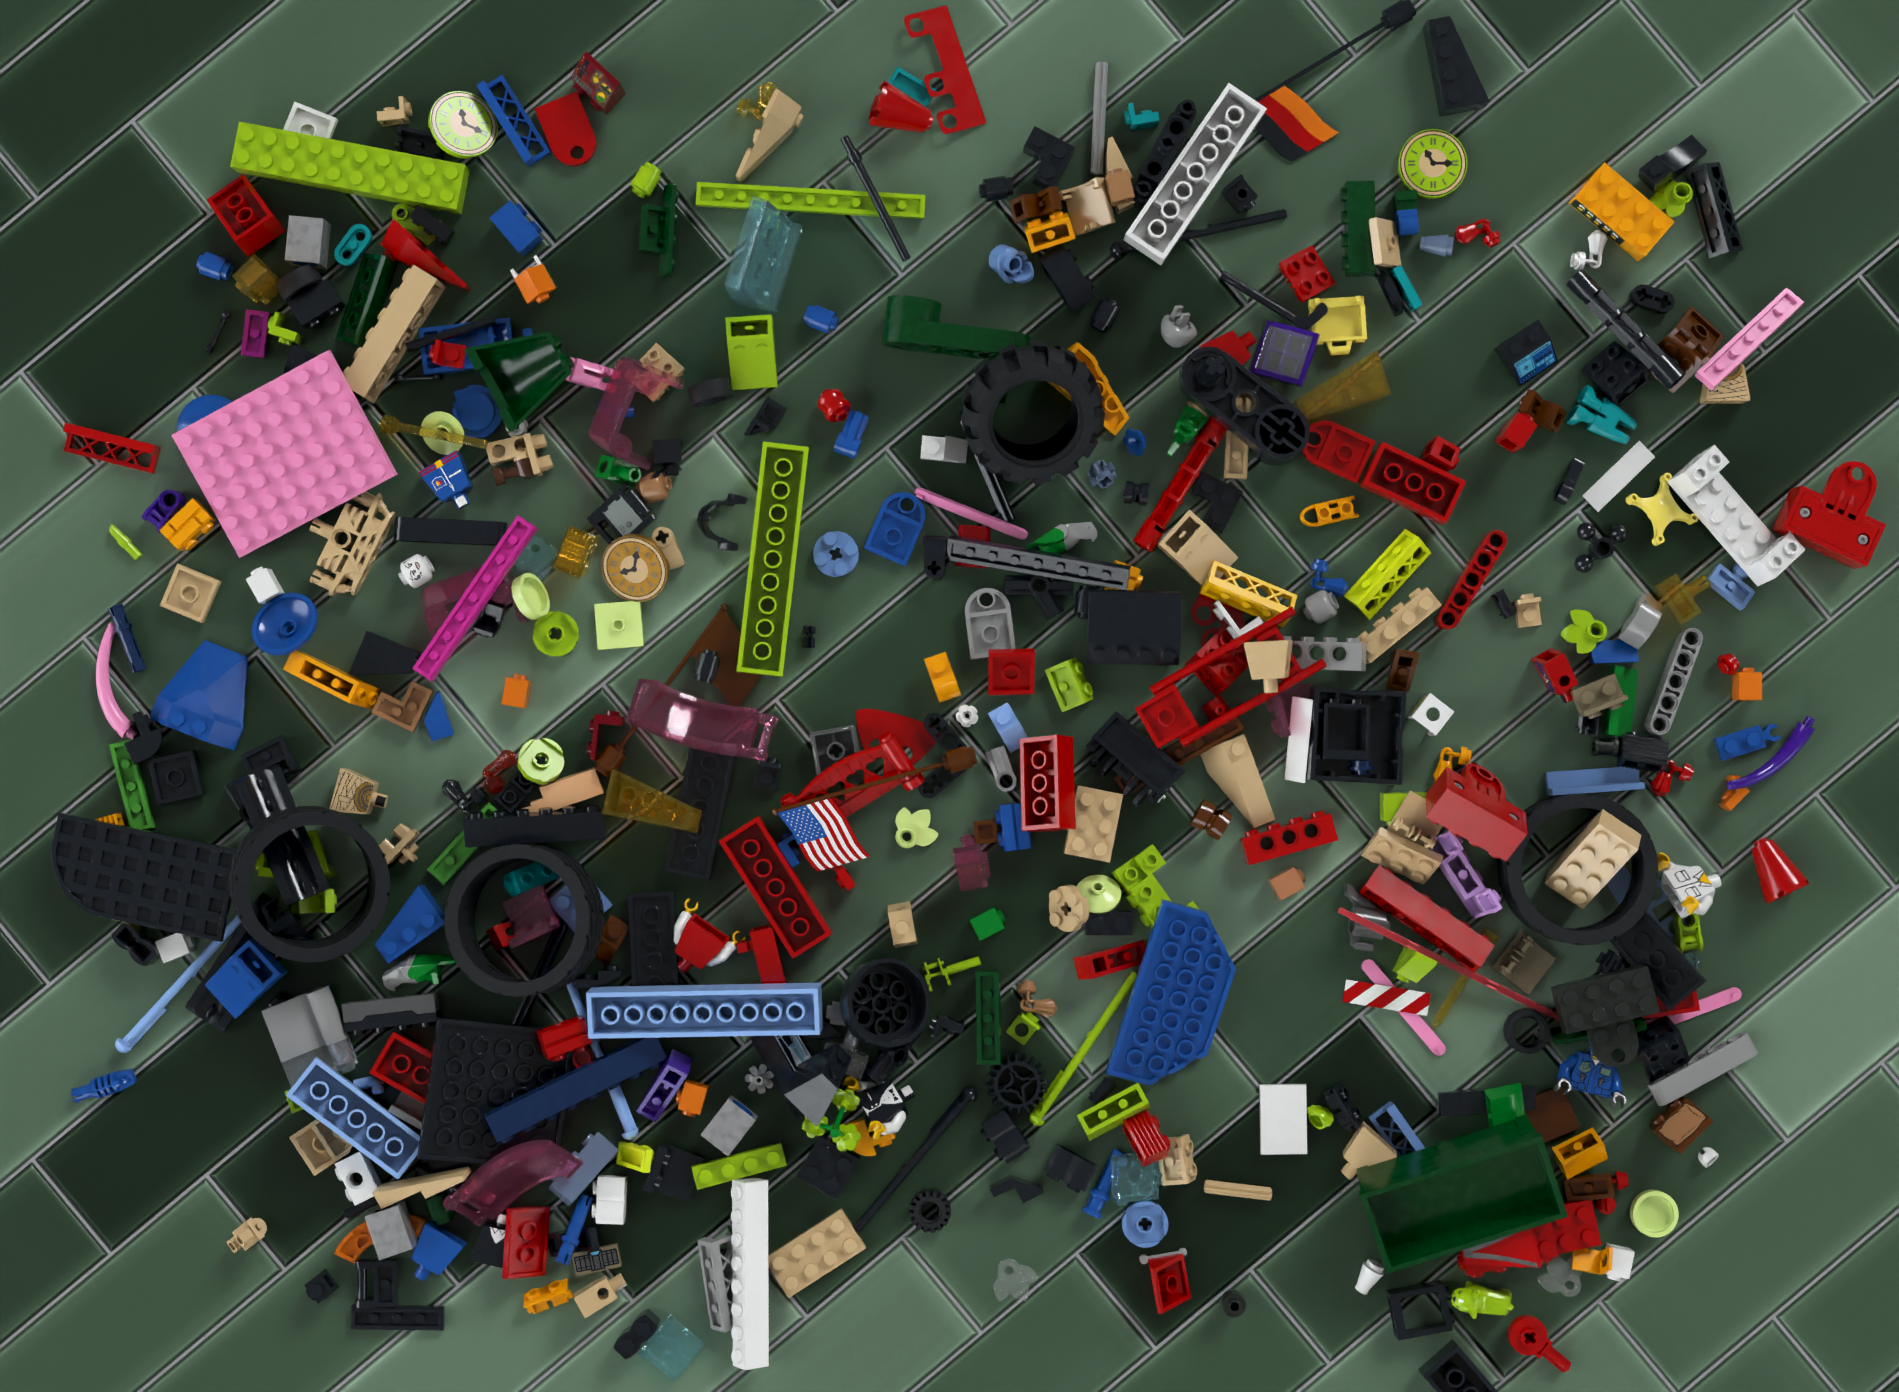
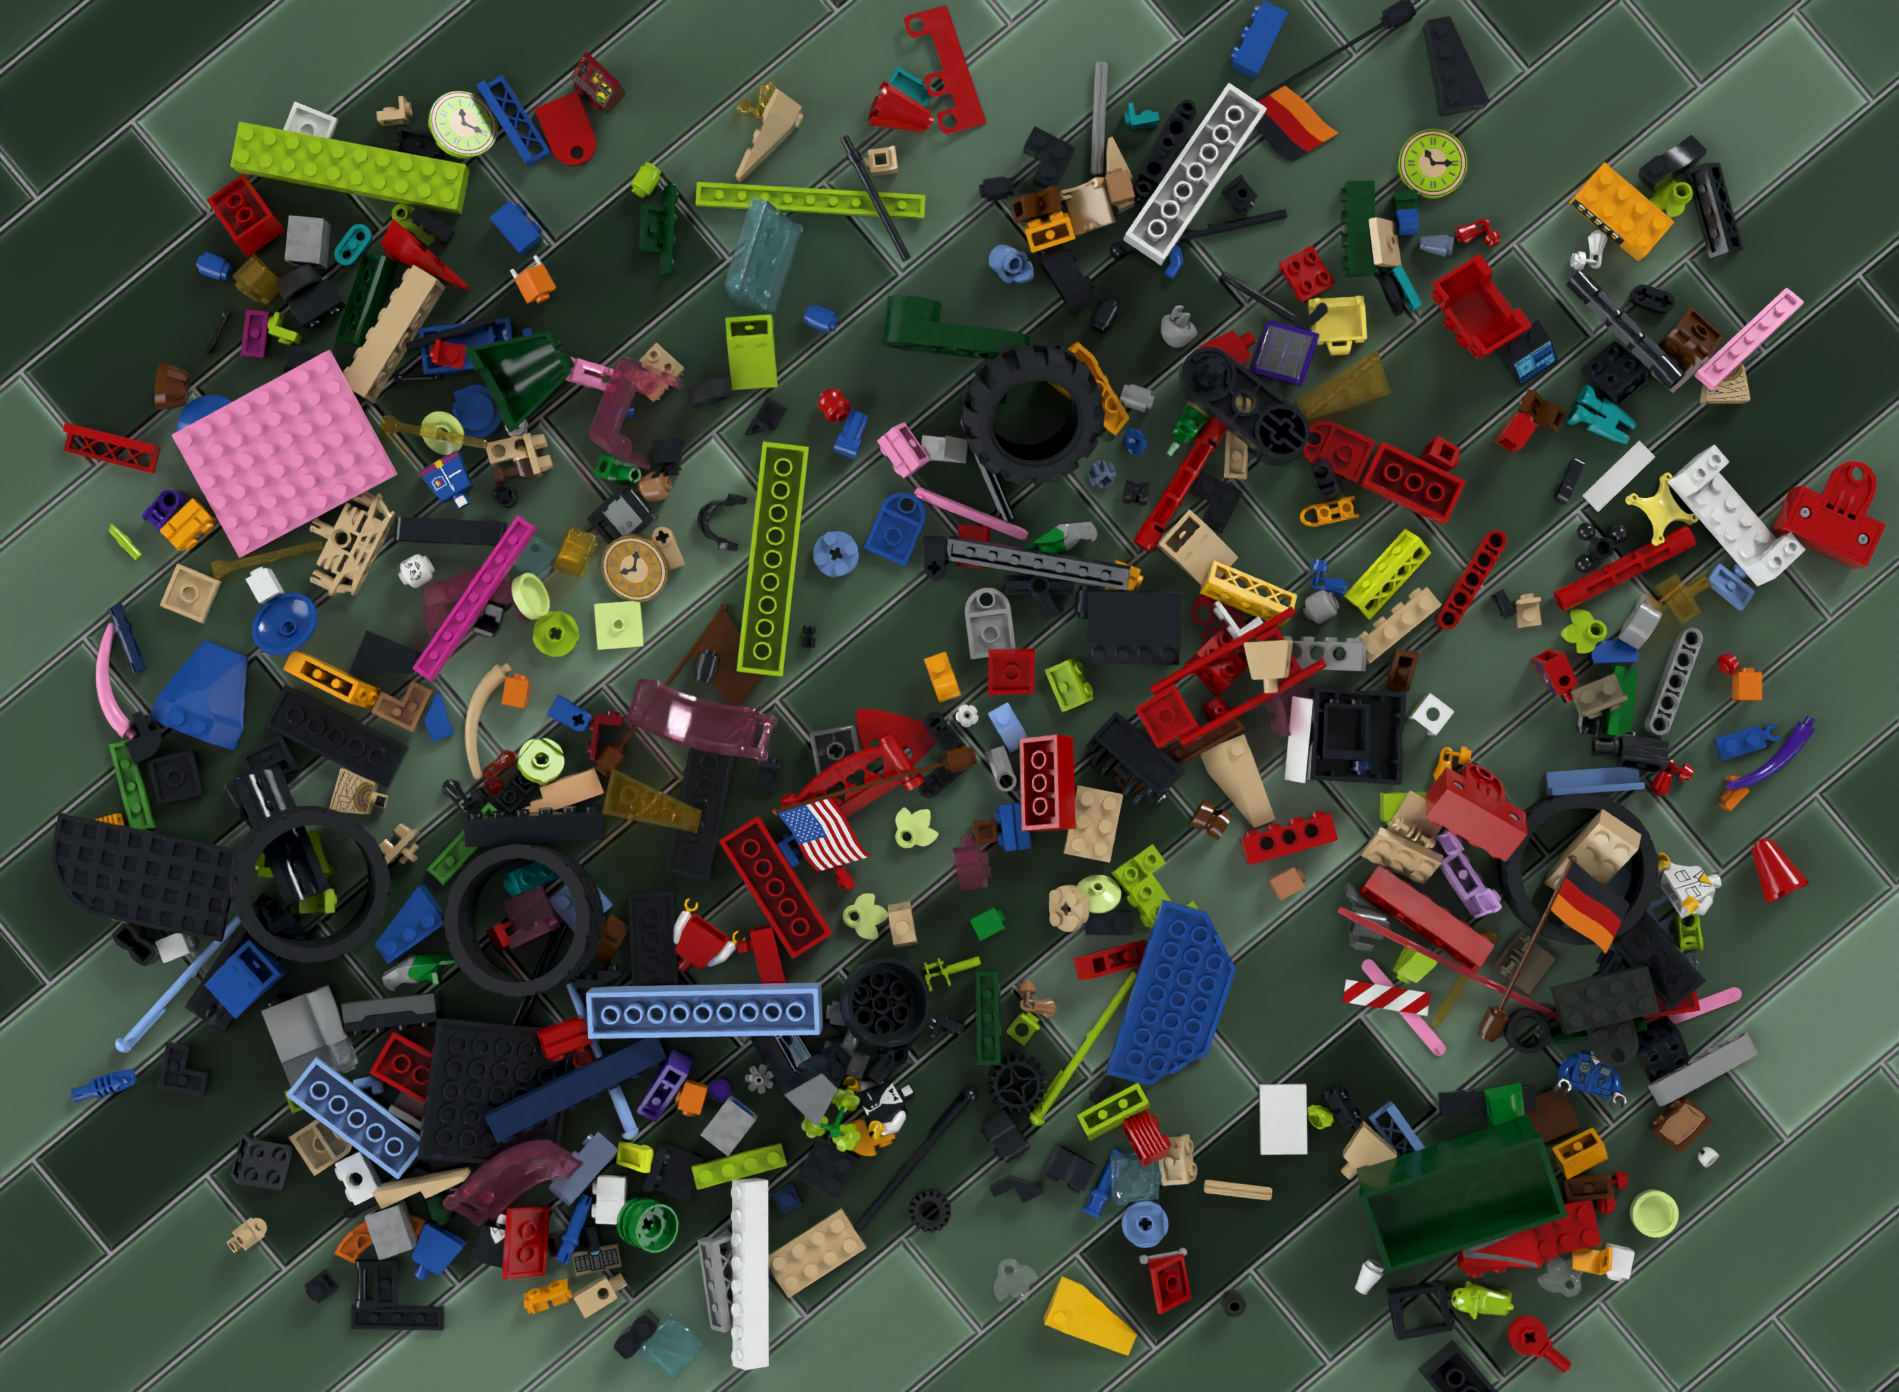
none -> reddish brown piece [155,363,190,410]
none -> black plate [158,1041,210,1096]
none -> clear yellow piece [211,540,323,579]
none -> black bracket [230,1132,294,1190]
none -> black plate [264,685,409,788]
none -> tan animal [465,663,512,780]
none -> black wheel [492,484,518,509]
none -> blue piece [546,695,592,732]
none -> green wheel [617,1197,679,1253]
none -> dark purple plate [708,1079,732,1102]
none -> dark blue plate [772,1183,803,1215]
none -> yellowish green plate [843,893,888,939]
none -> tan window [864,146,898,177]
none -> bright pink brick [877,422,930,479]
none -> yellow wedge [1043,1276,1137,1356]
none -> light grey brick [1120,384,1155,412]
none -> blue arm [1164,245,1184,279]
none -> blue brick [1230,1,1288,79]
none -> black piece [1311,457,1345,504]
none -> red cylinder [1431,254,1532,359]
none -> flag [1478,855,1630,1042]
none -> red piece [1553,525,1696,612]

